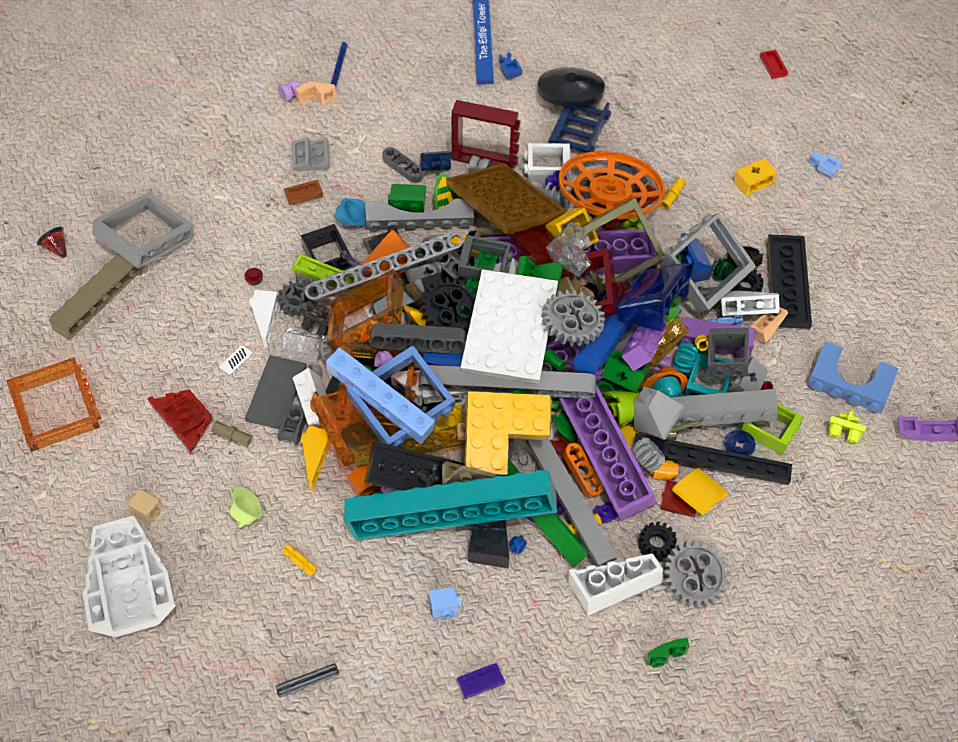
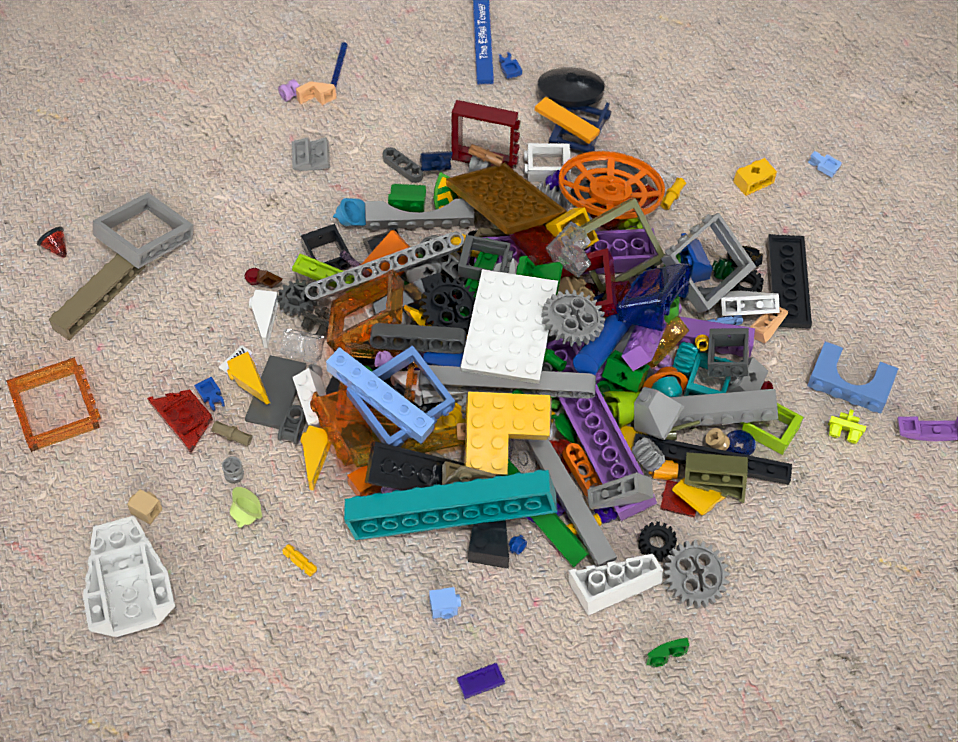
axle [276,663,339,697] -> none
dark orange plate [284,180,323,205] -> none
light grey gear [321,336,335,363] -> none
red tile [760,49,788,79] -> none
none -> blue plate [194,376,225,411]
none -> light grey wheel [222,456,244,483]
none -> yellow slope [227,352,270,404]
none -> reddish brown slope [256,270,282,288]
none -> medium nougat axle [468,144,503,167]
none -> light orange tile [535,97,600,144]
none -> light grey slope [587,473,654,510]
none -> olive wedge [685,453,748,503]
none -> tan wheel [705,428,730,451]

